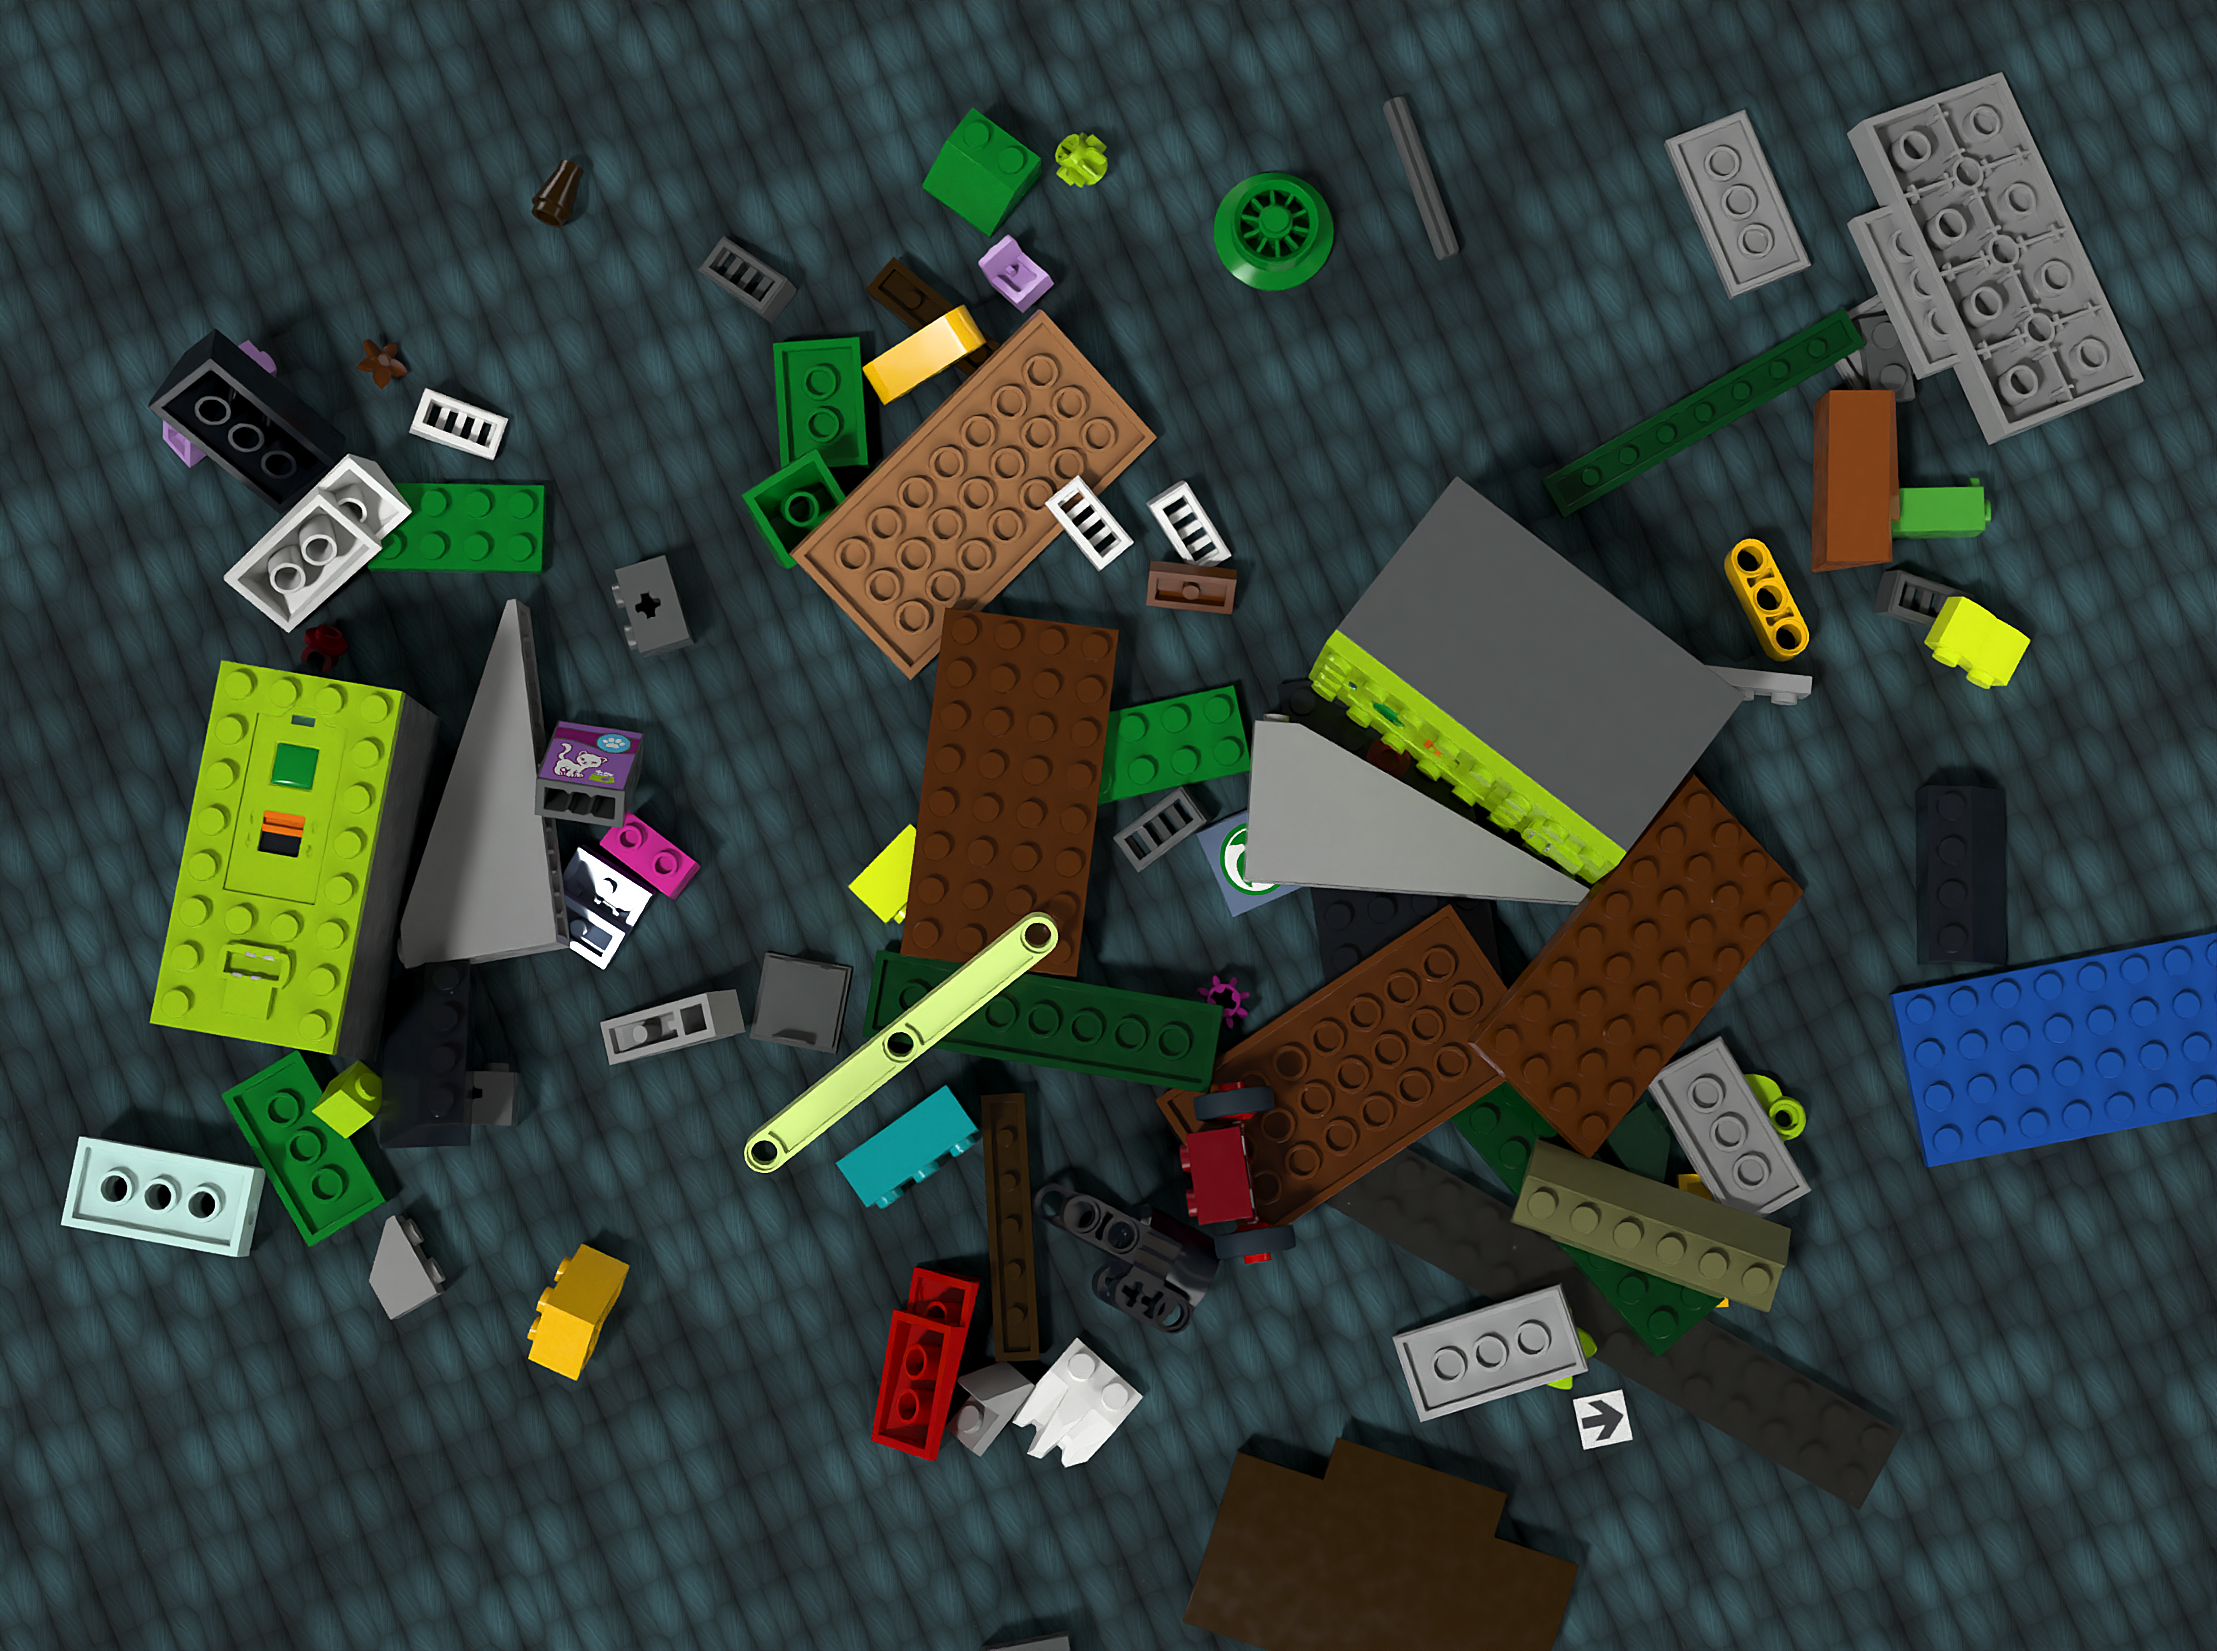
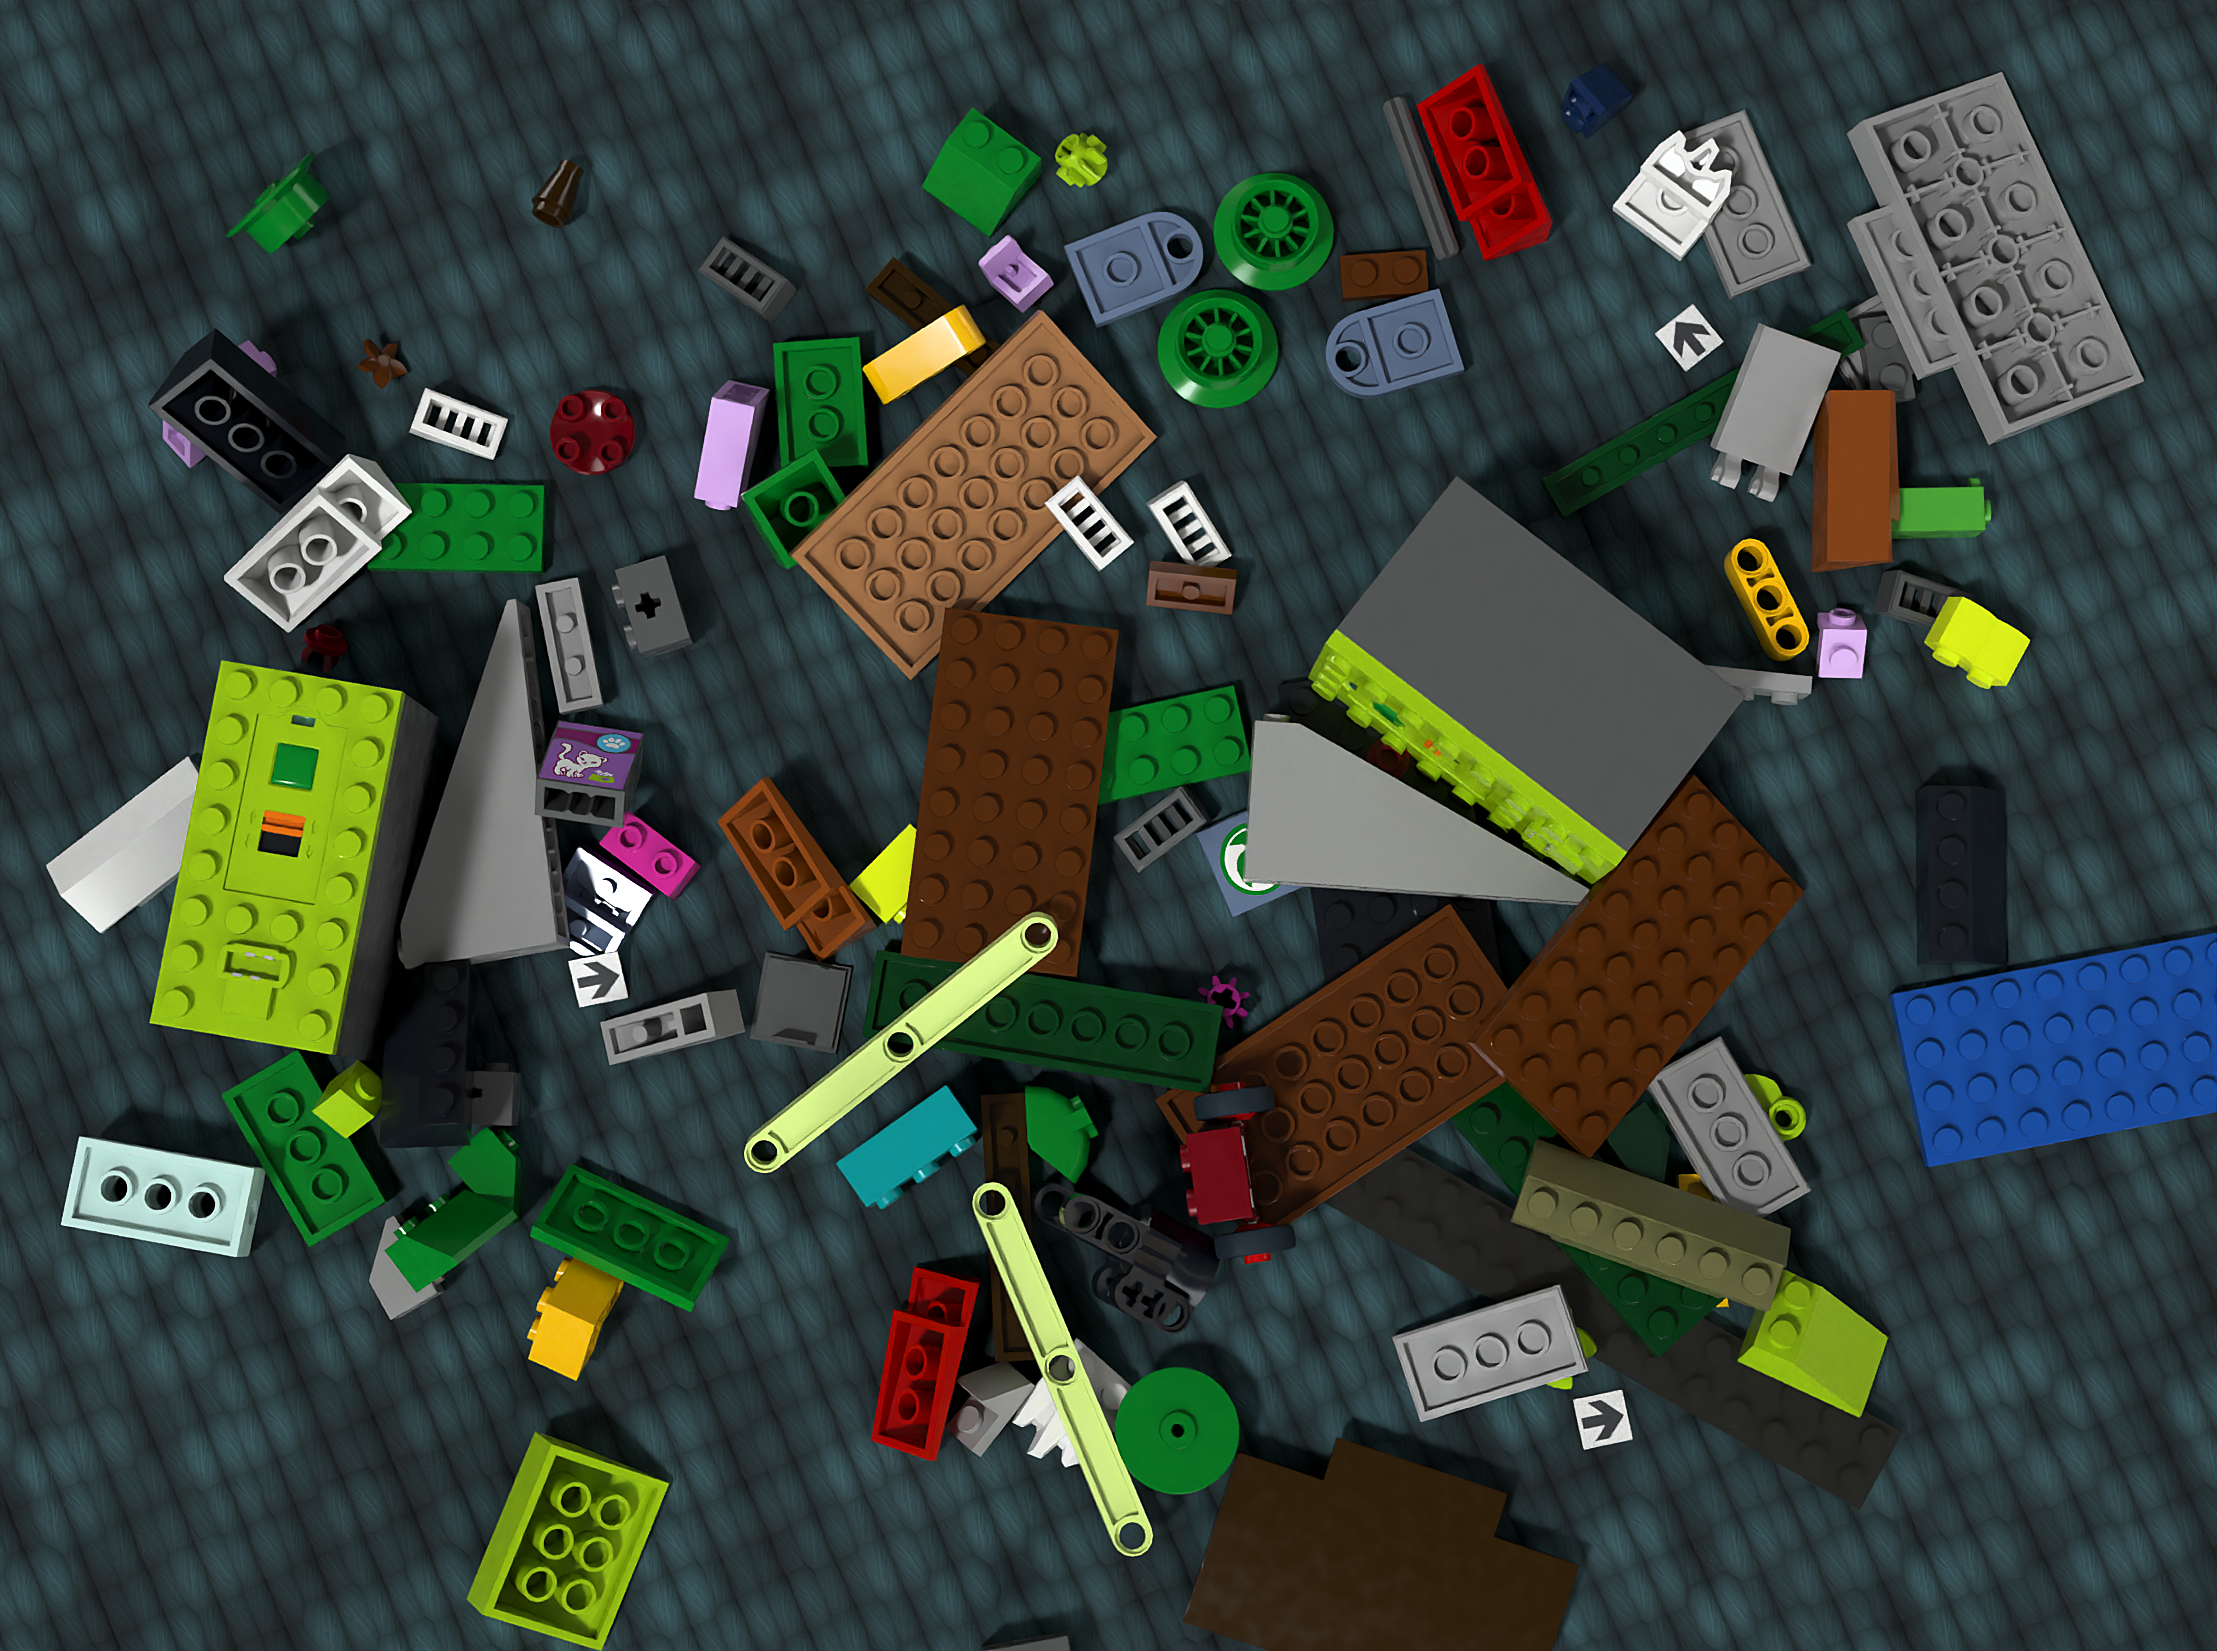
none -> white slope [46,756,200,934]
none -> green piece [225,151,331,255]
none -> green slope [384,1190,518,1293]
none -> green slope [447,1126,523,1228]
none -> lime slope [466,1431,669,1651]
none -> green plate [530,1164,730,1312]
none -> light grey plate [535,577,605,715]
none -> dark red dish [550,390,636,475]
none -> clear sticker [568,951,628,1007]
none -> lavender slope [694,380,770,510]
none -> dark orange slope [717,776,878,963]
none -> yellowish green beam [972,1182,1153,1557]
none -> green piece [1025,1085,1099,1184]
none -> sand blue plate [1064,212,1203,329]
none -> green piece [1115,1367,1239,1494]
none -> green piece [1157,290,1278,409]
none -> sand blue plate [1325,288,1464,399]
none -> reddish brown plate [1338,250,1429,302]
none -> red slope [1417,64,1553,261]
none -> dark blue slope [1560,63,1632,140]
none -> white plate [1613,130,1732,261]
none -> clear sticker [1655,304,1724,371]
none -> light grey tile [1710,323,1841,502]
none -> lime slope [1737,1269,1888,1417]
none -> lavender bracket [1815,608,1867,678]

